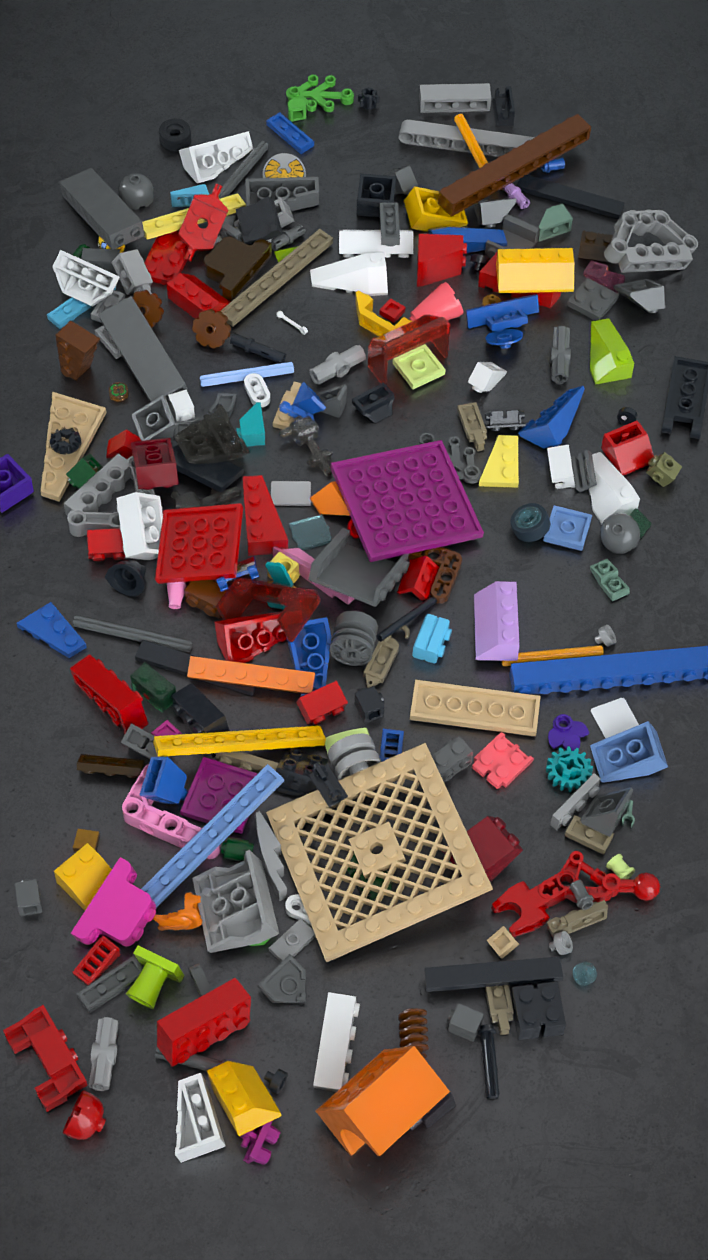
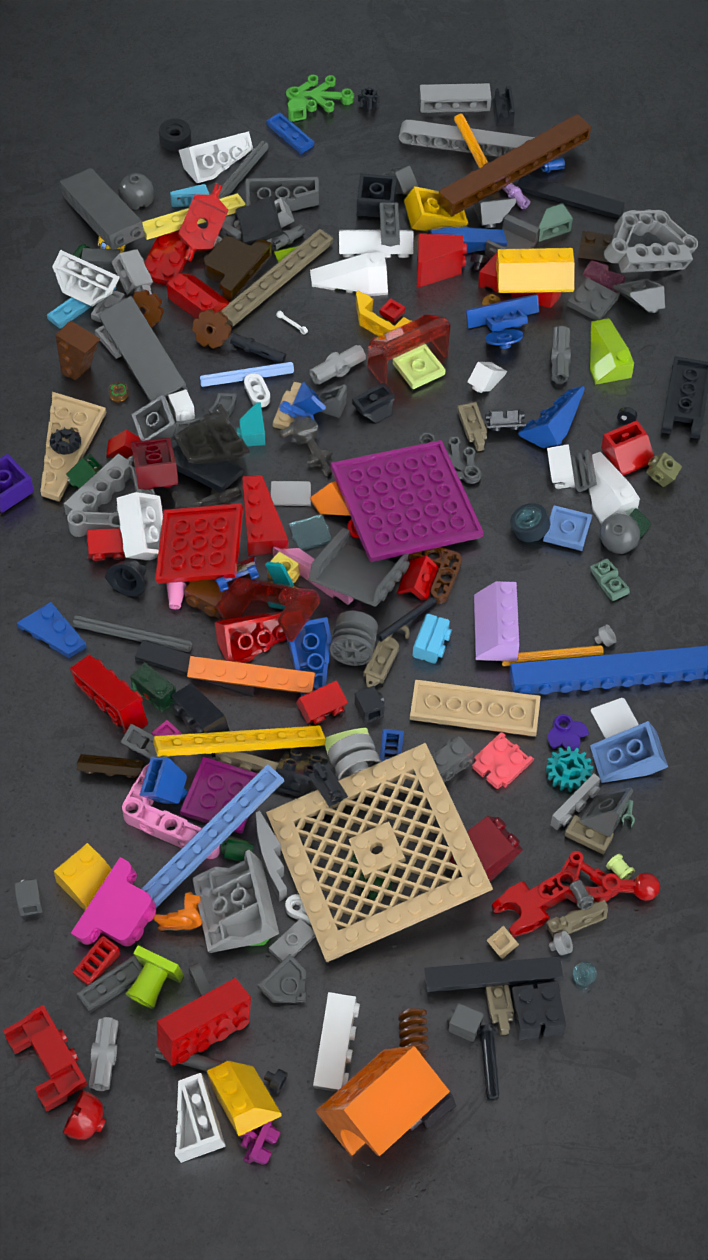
pearl gold tile [73,829,100,852] -> none
shield [263,153,306,178] -> none
coral cone [409,282,464,329] -> none
light yellow wing [479,435,519,488] -> none

